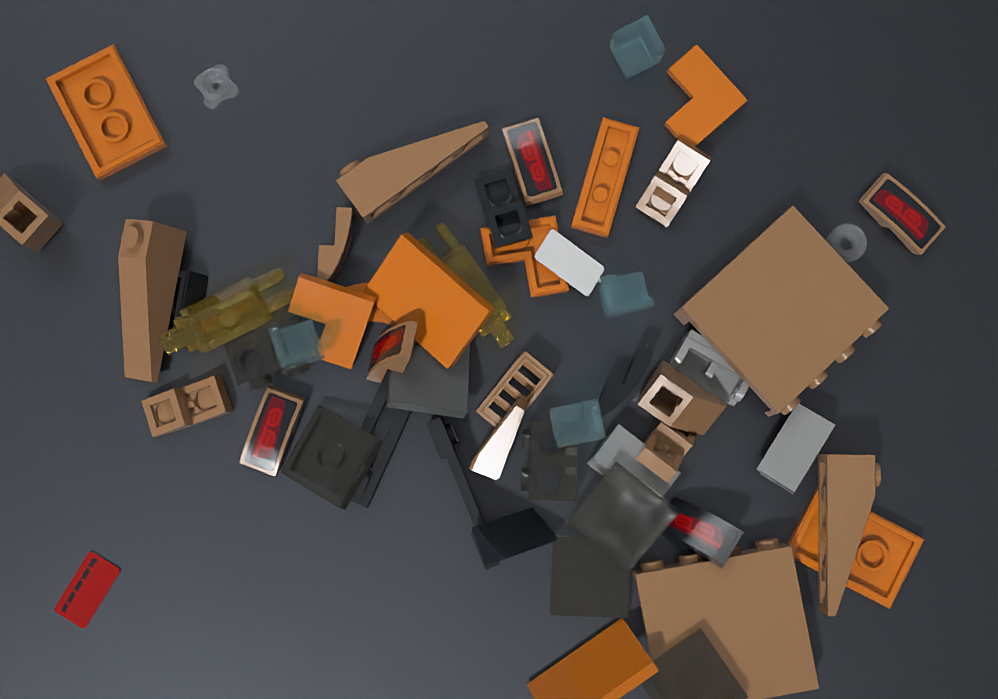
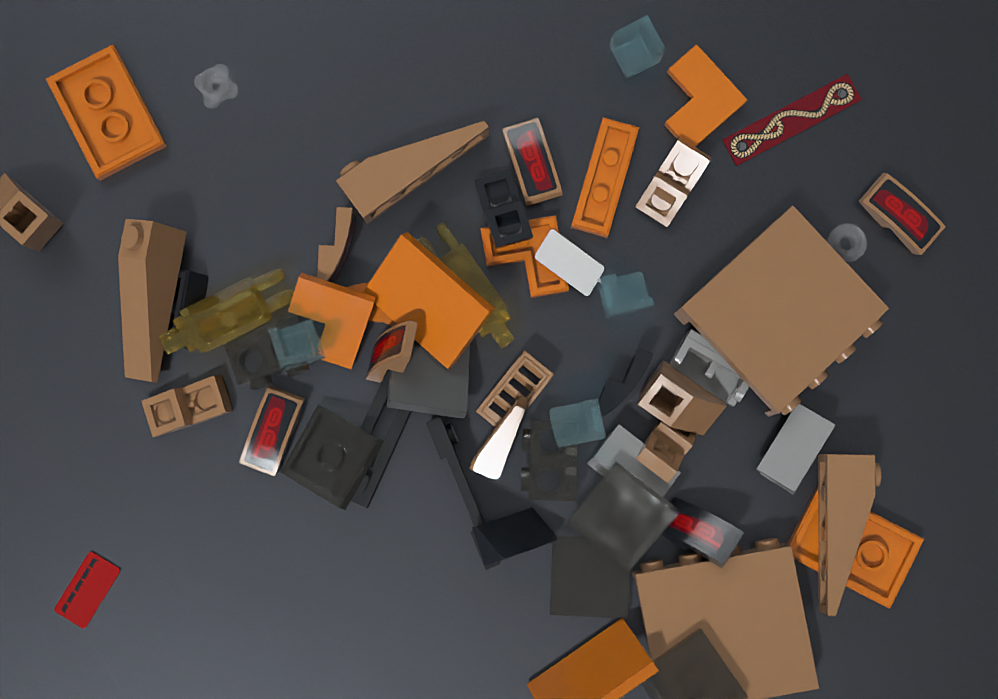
none -> sticker [722,74,862,166]

